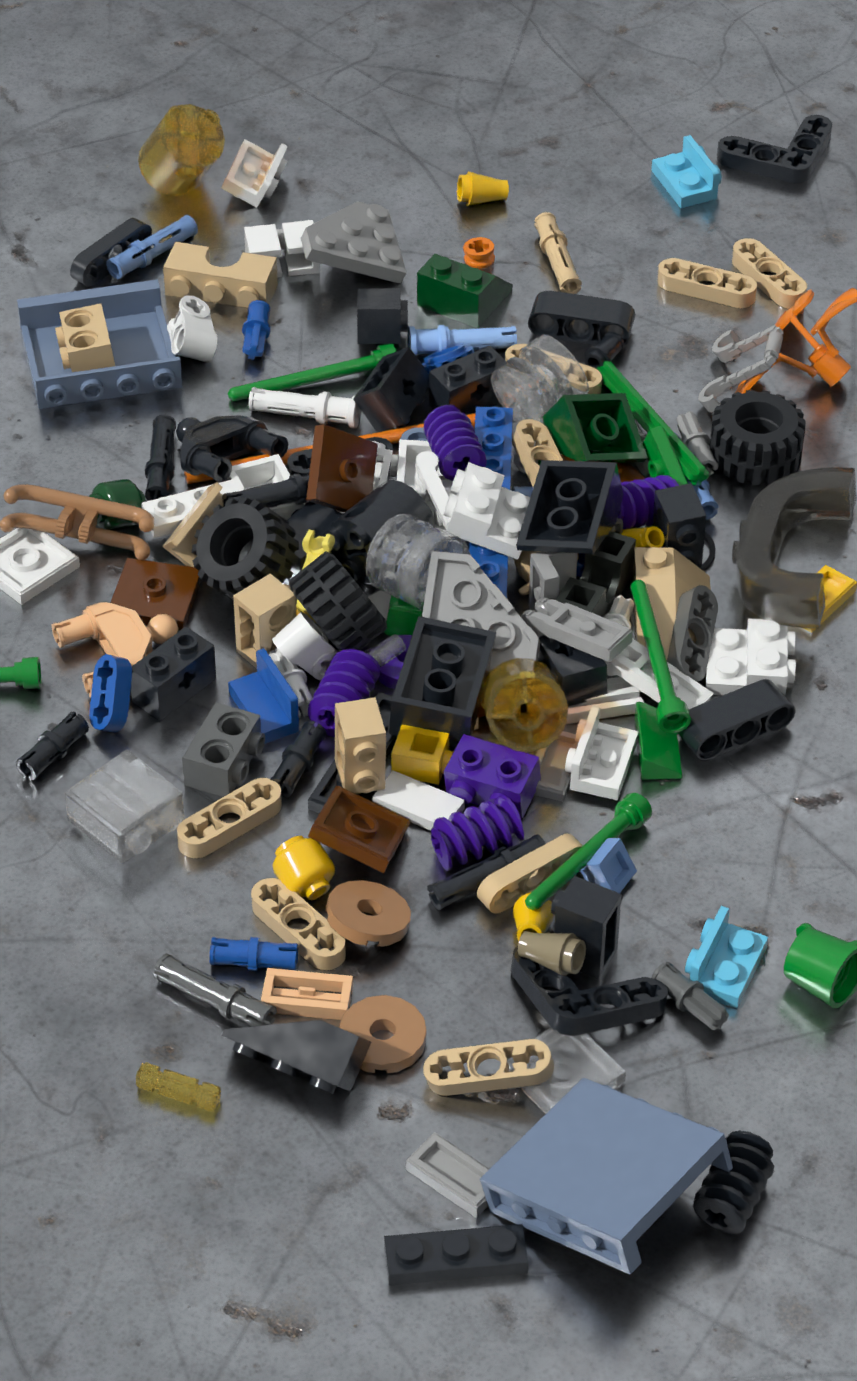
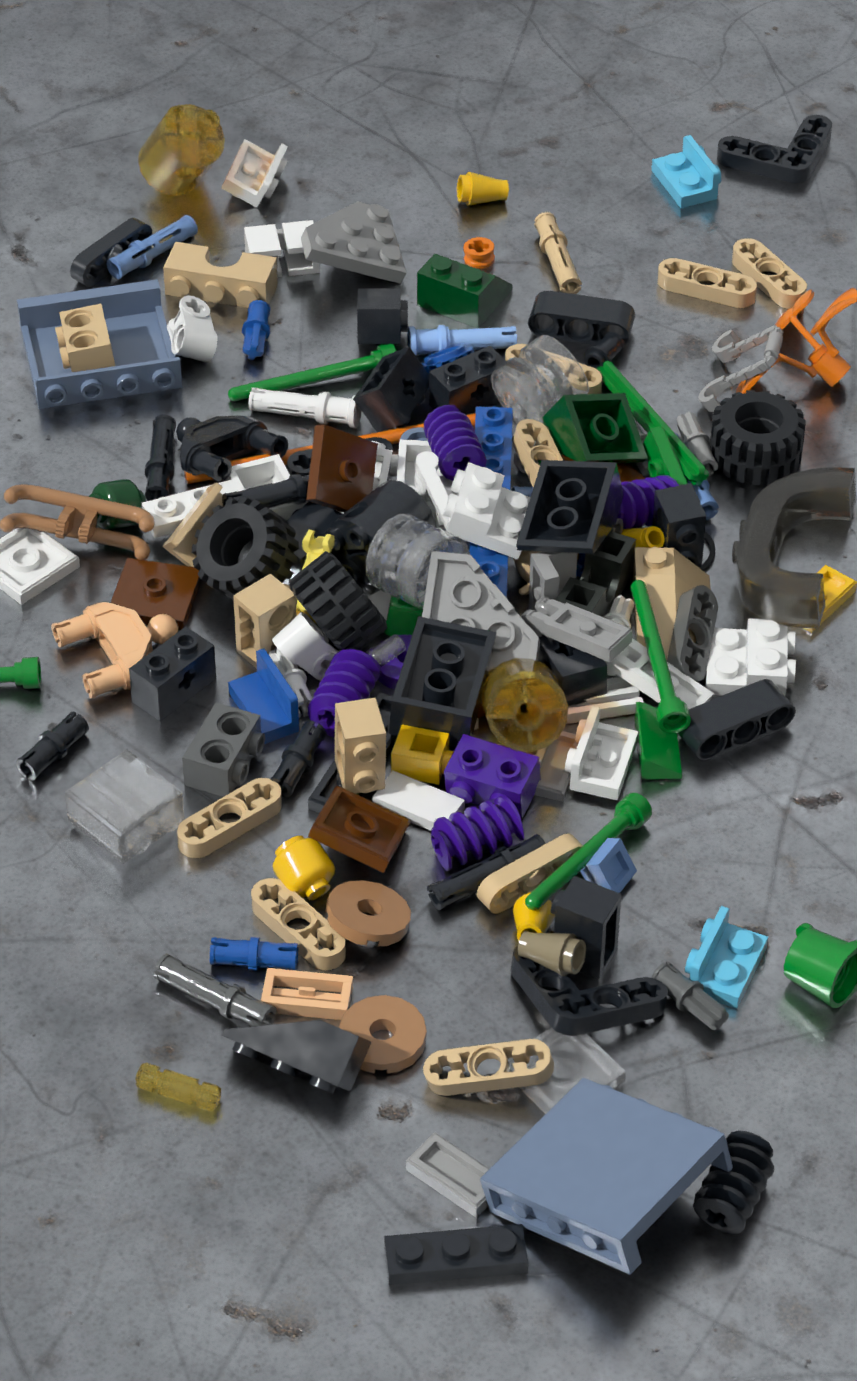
blue beam [89,654,132,733] -> none

